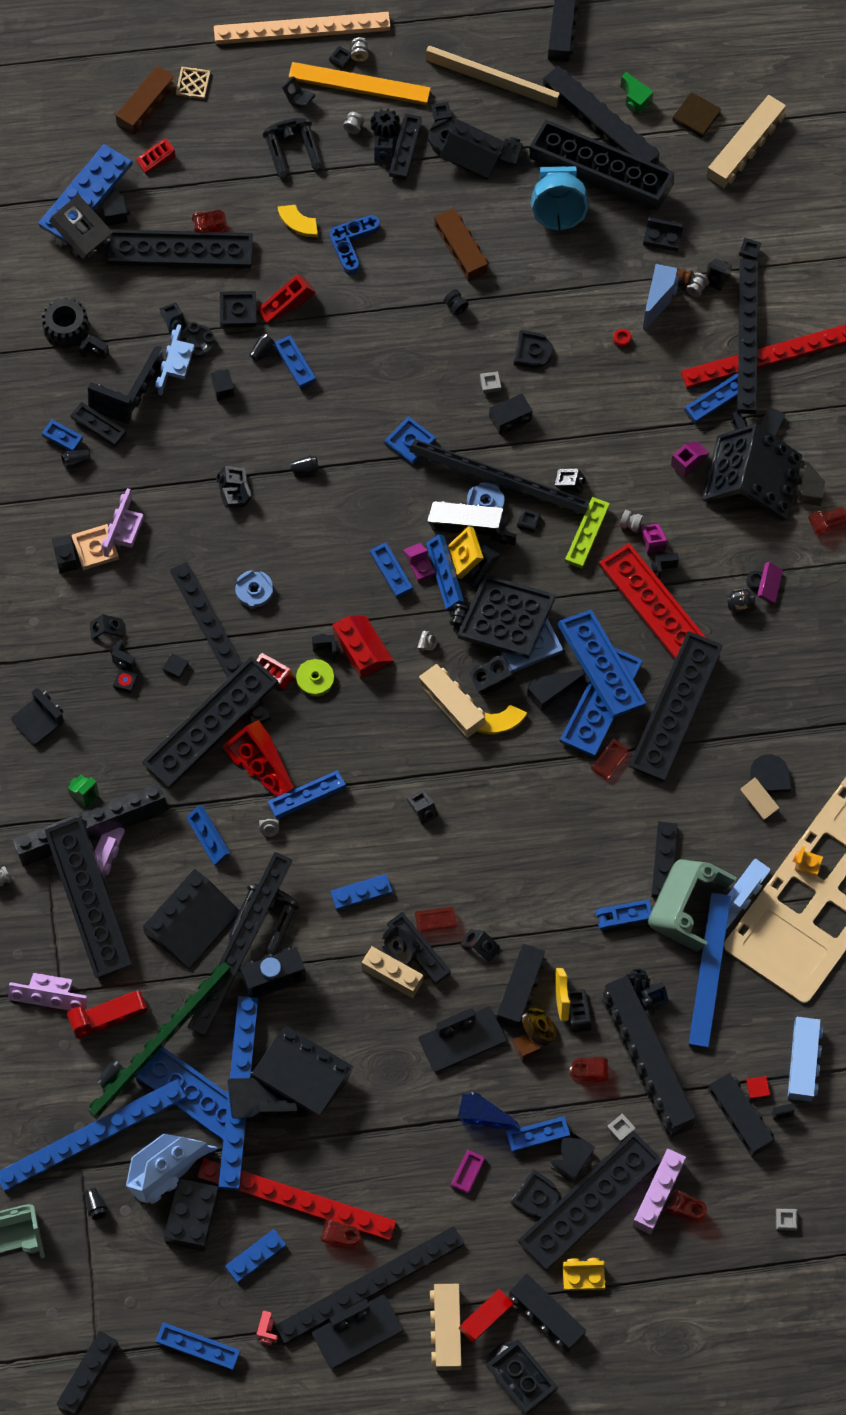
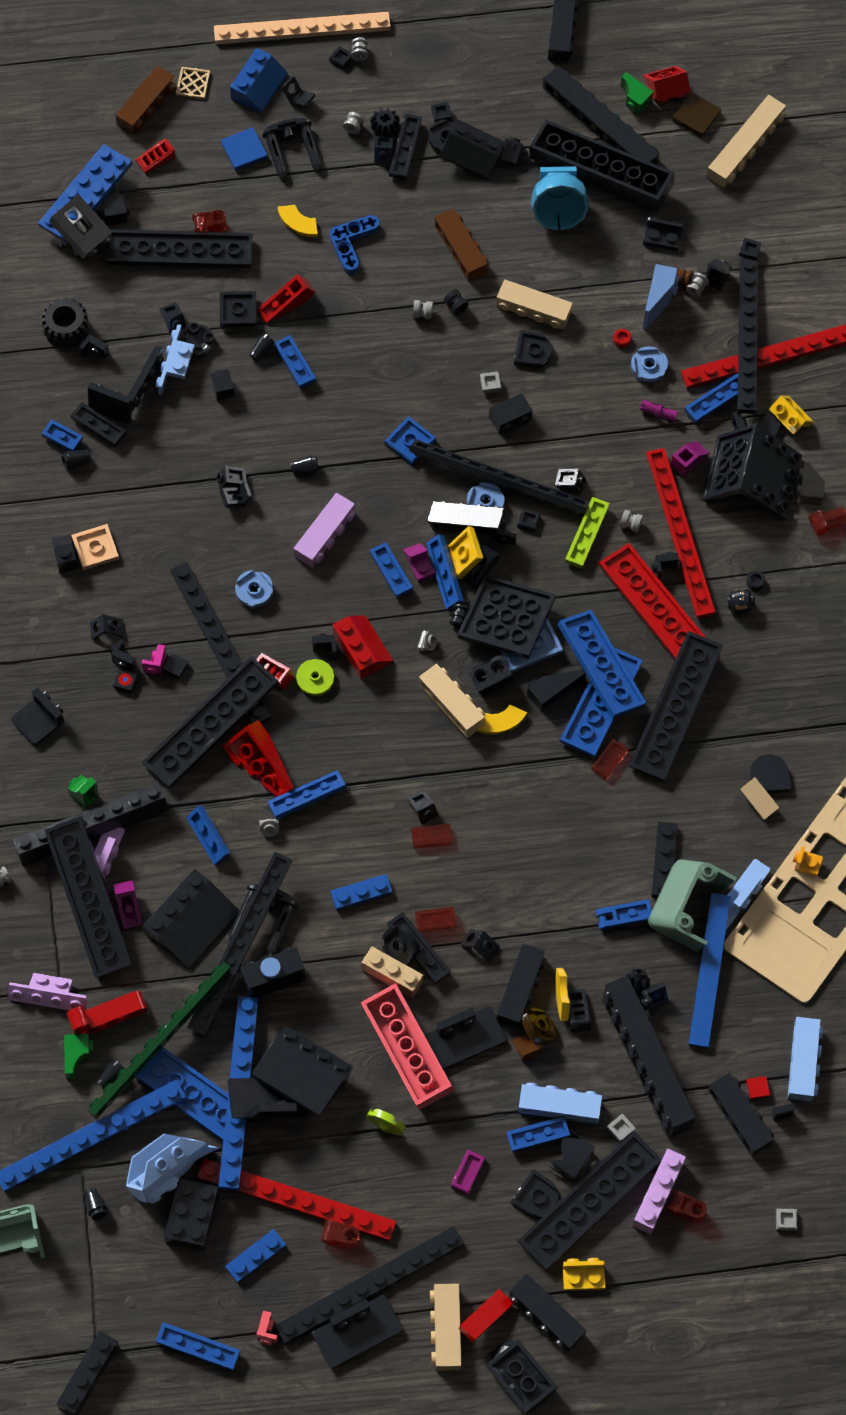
lavender bracket [101,488,144,557] -> none
light orange tile [289,62,431,106] -> none
tan tile [426,46,560,107] -> none
clear blue slope [458,1092,521,1131] -> none
clear red piece [569,1057,609,1082] -> none
magenta slope [640,523,667,555] -> none
magenta tile [757,562,783,604] -> none
none -> green arch [64,1034,94,1079]
none -> magenta slope [113,881,143,929]
none -> dark pink bracket [142,644,167,674]
none -> blue tile [220,127,268,171]
none -> blue slope [230,48,288,113]
none -> lavender brick [293,493,356,568]
none -> coral brick [361,983,455,1110]
none -> lime plate [367,1109,406,1136]
none -> clear red tile [411,824,452,848]
none -> light grey wheel [413,300,433,320]
none -> tan brick [496,279,573,329]
none -> light blue brick [518,1083,602,1124]
none -> medium blue plate [631,346,668,382]
none -> magenta pin [640,399,678,422]
none -> red slope [643,66,691,103]
none -> red plate [646,448,715,619]
none -> yellow bracket [770,396,814,434]

